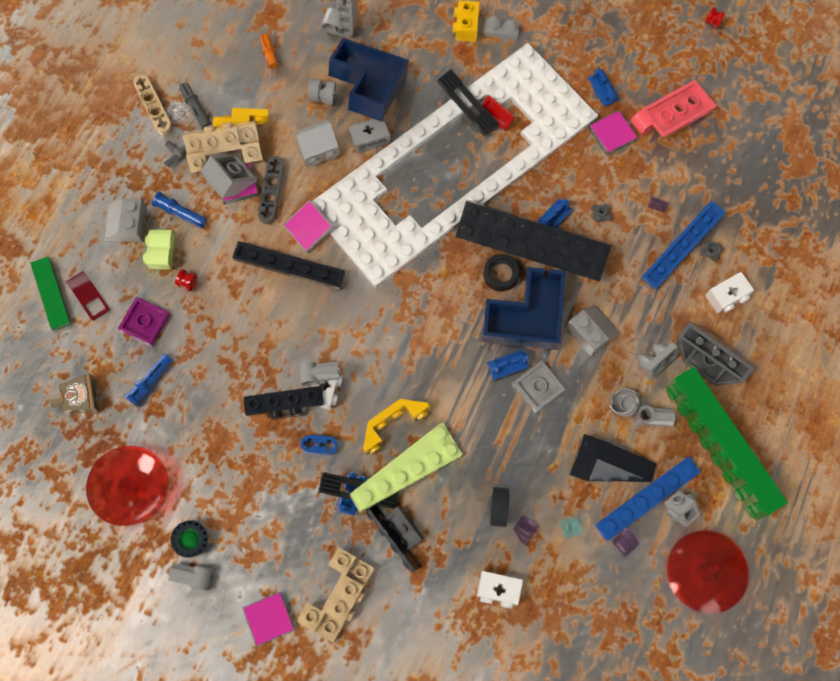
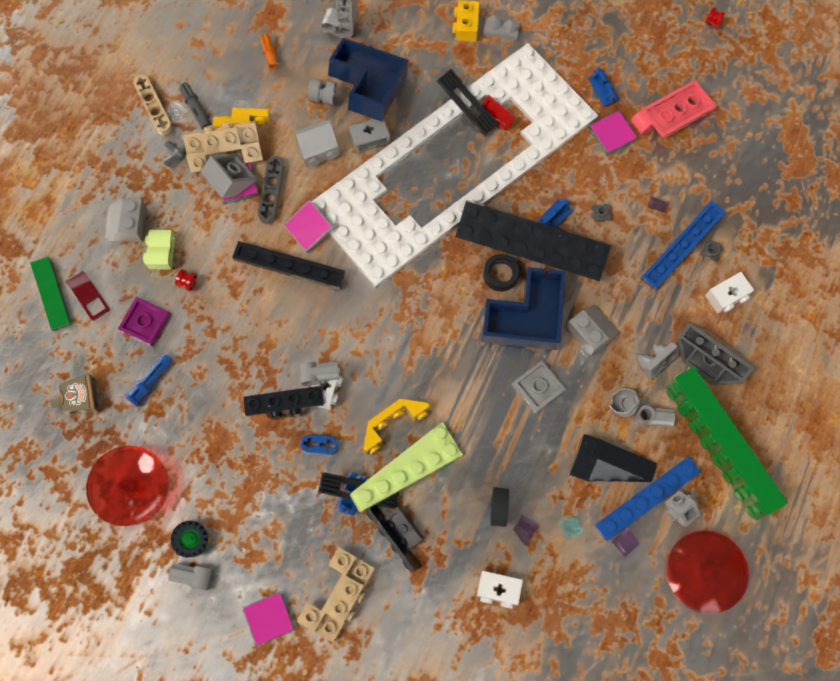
blue pin [152,191,207,229] -> none
blue hinge [487,350,529,380] -> none

